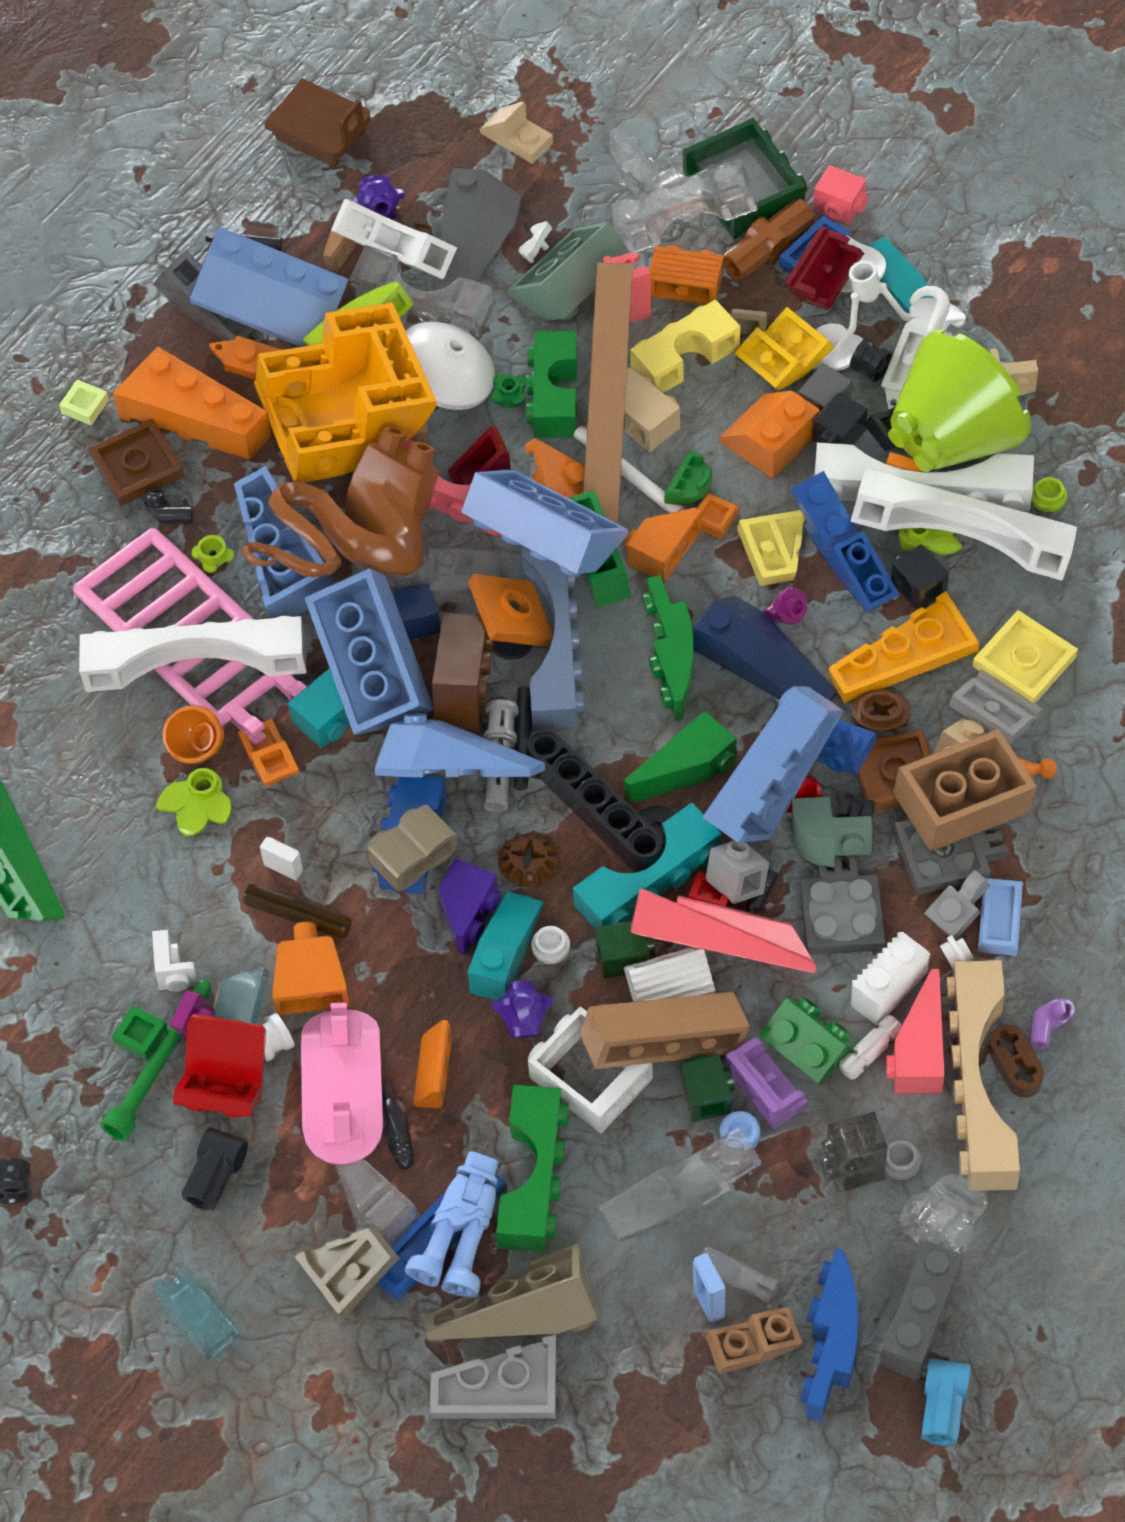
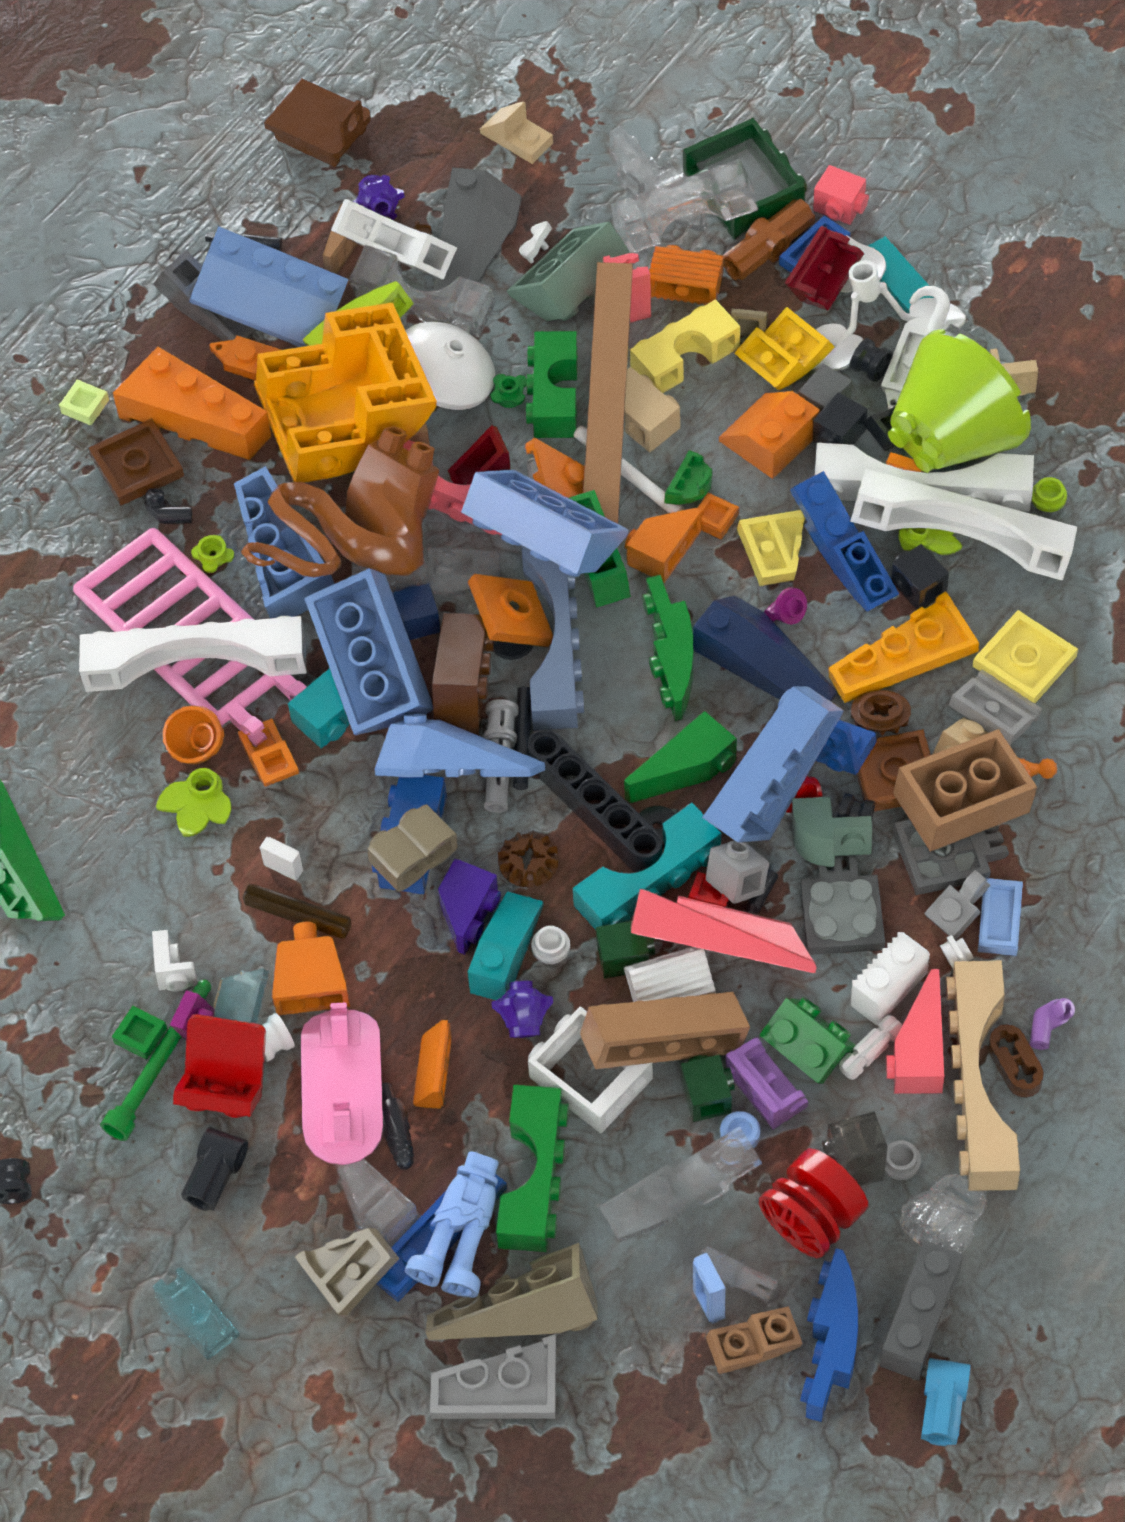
none -> red wheel [759,1148,868,1259]

